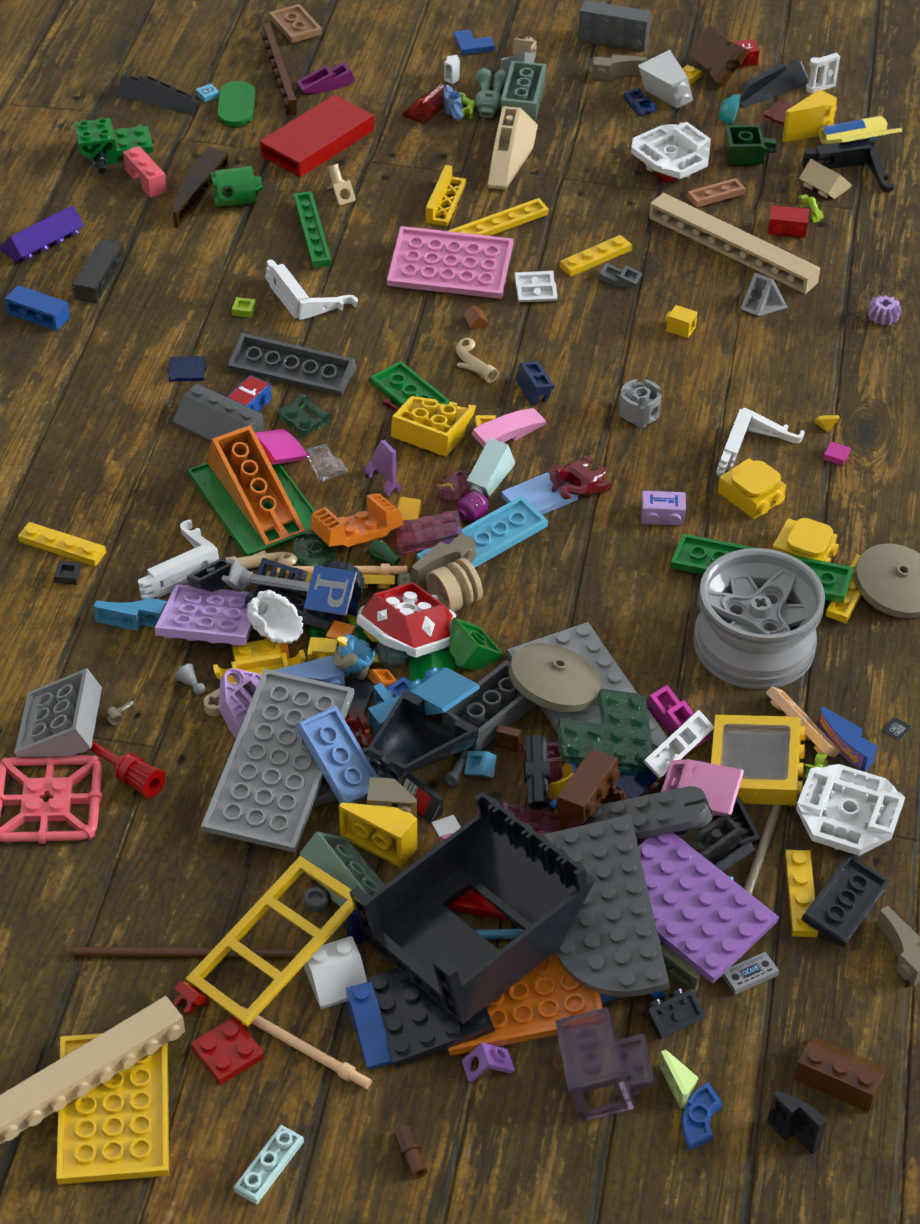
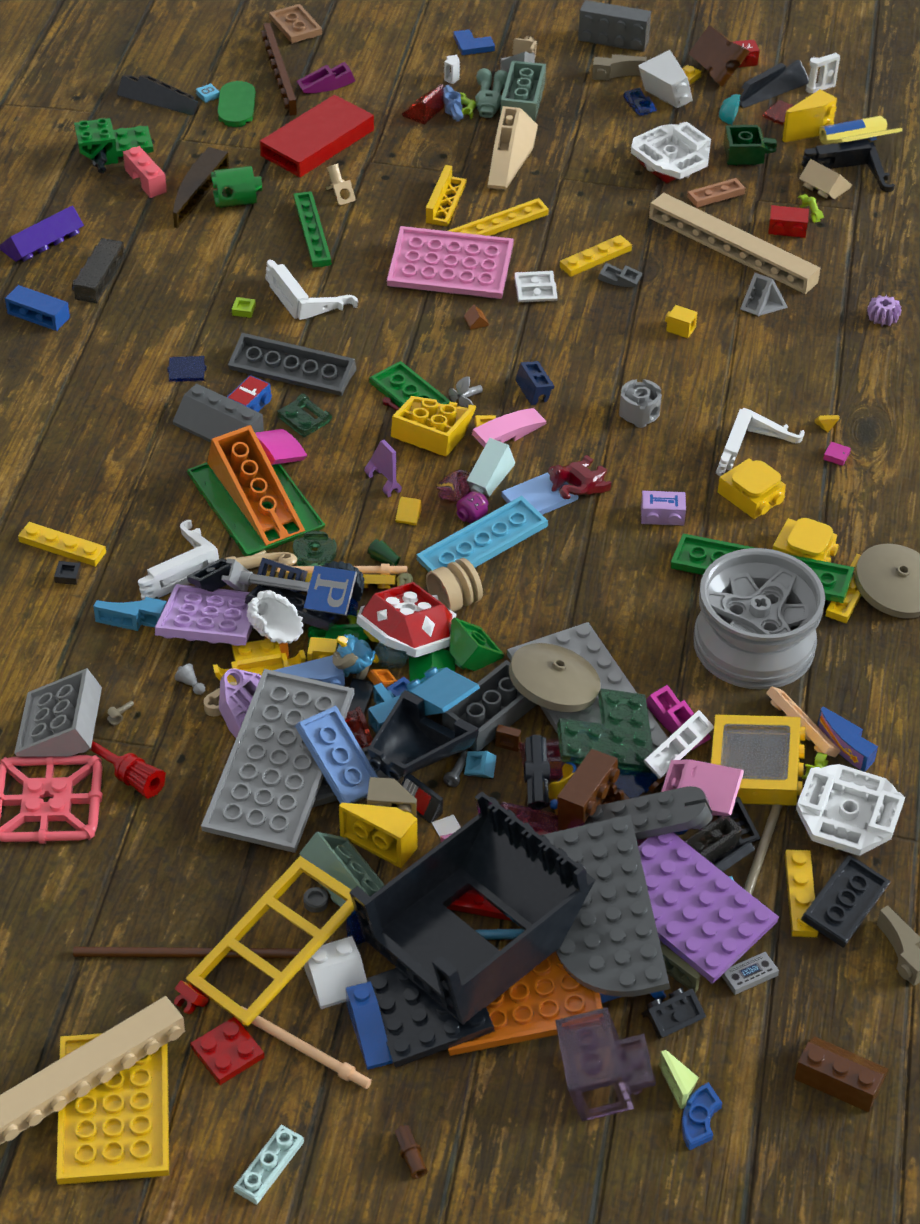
clear slope [307,444,348,482] -> none
orange plate [310,494,404,547] -> none
orange tile [326,620,355,645] -> none
clear pink plate [395,510,462,555] -> none
dark tan slope [411,533,476,585] -> none
tan plant [456,338,499,383] -> none
medium lavender bracket [462,1042,515,1082] -> none
black slope [767,1091,827,1154] -> none
black sticker [883,716,912,740] -> none
none -> light grey plant [449,377,483,408]

